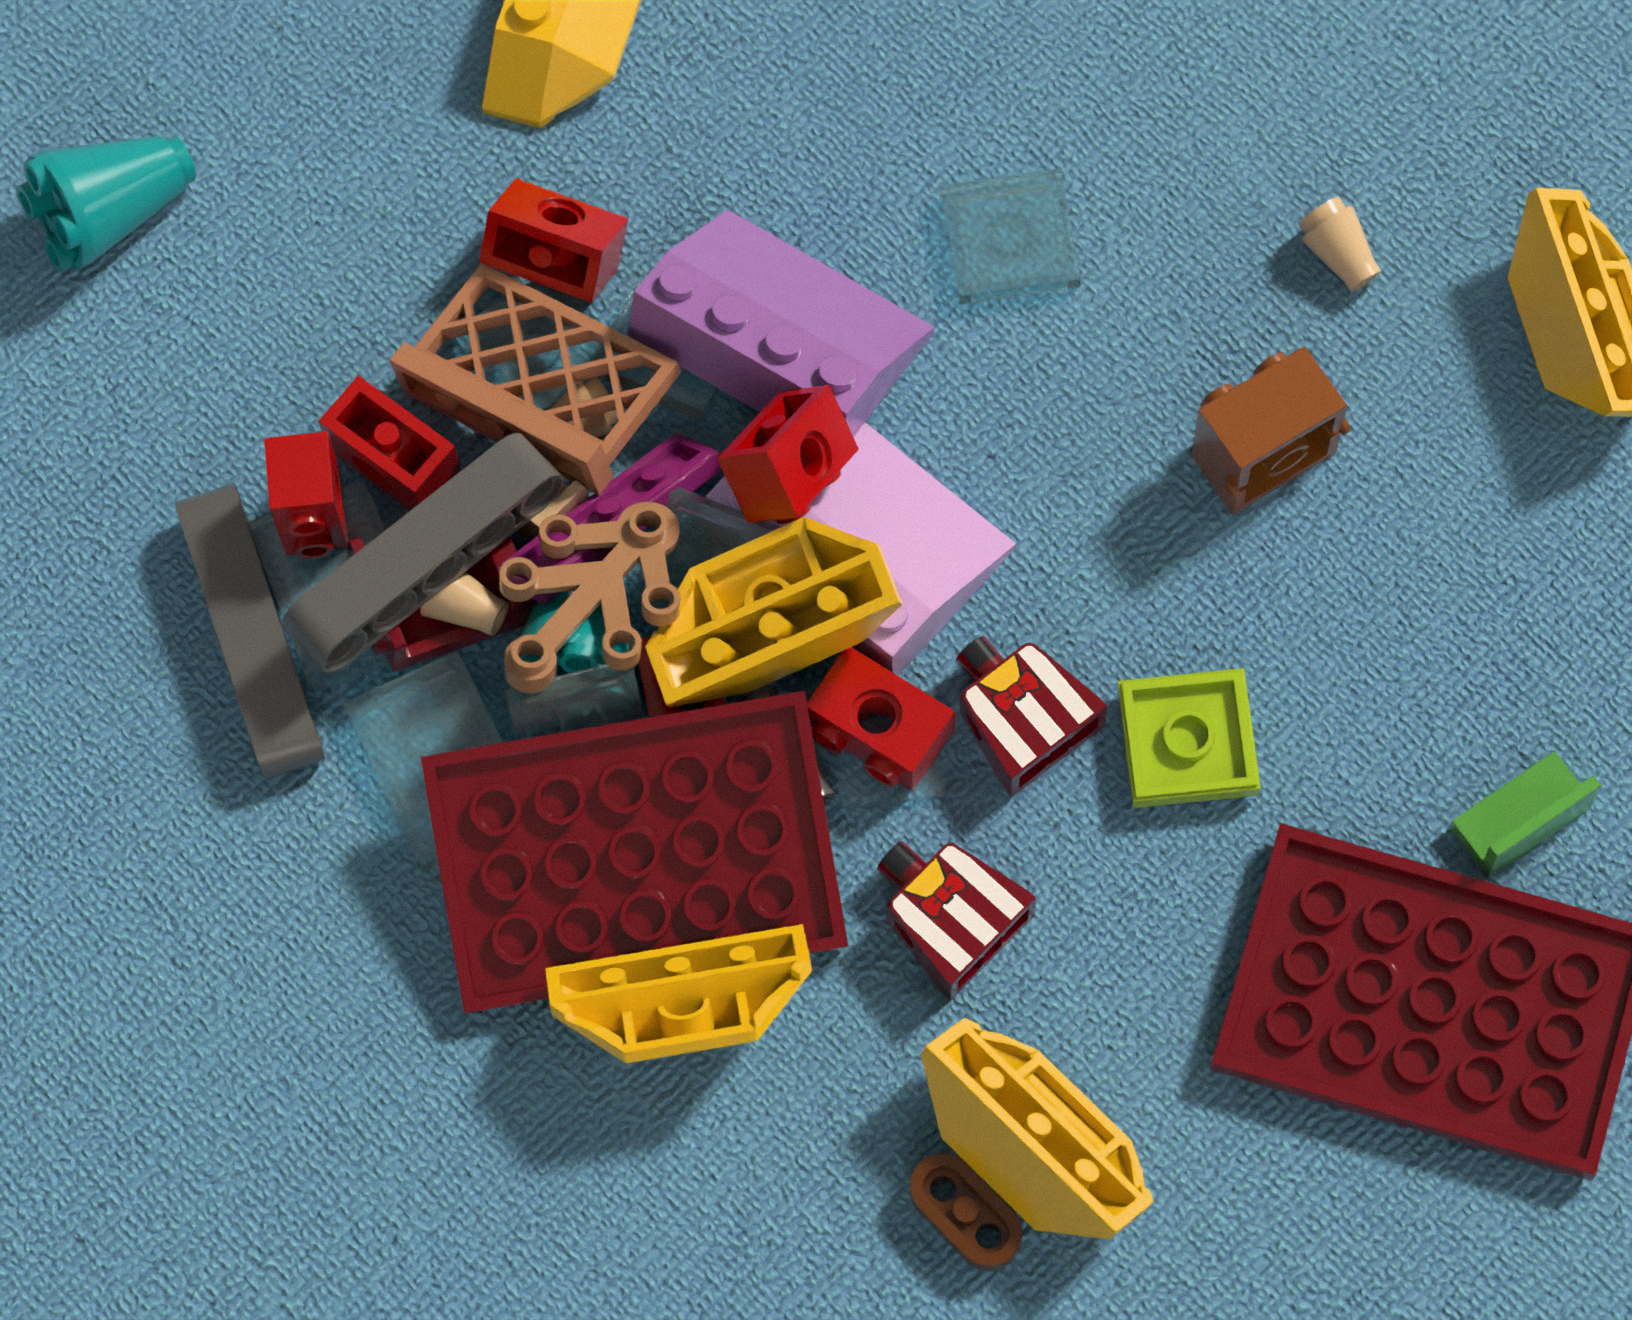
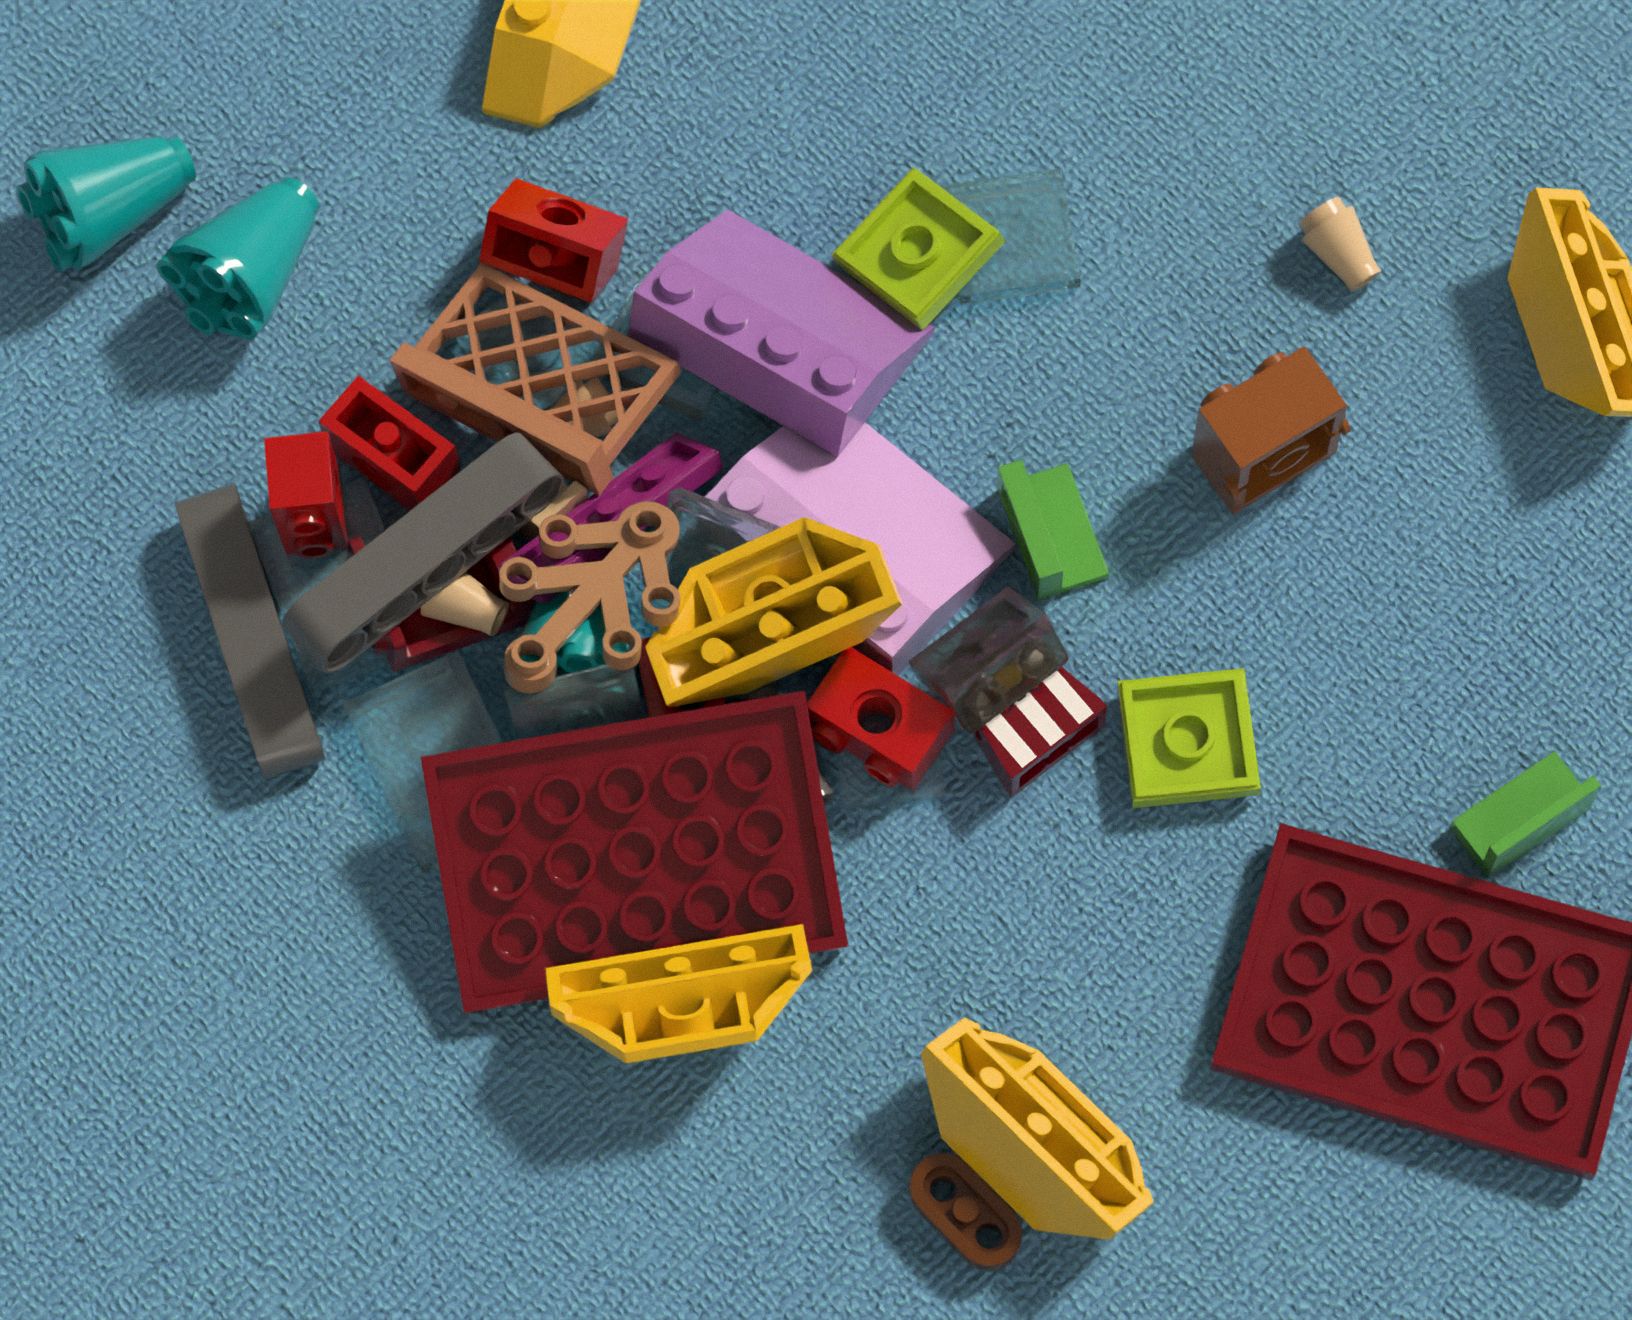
red brick [717,385,859,524] -> none
torso [877,841,1036,1001] -> none
none -> teal cone [156,177,319,340]
none -> lime plate [831,167,1005,331]
none -> clear smoke bracket [908,587,1069,734]
none -> bright green panel [997,459,1109,600]

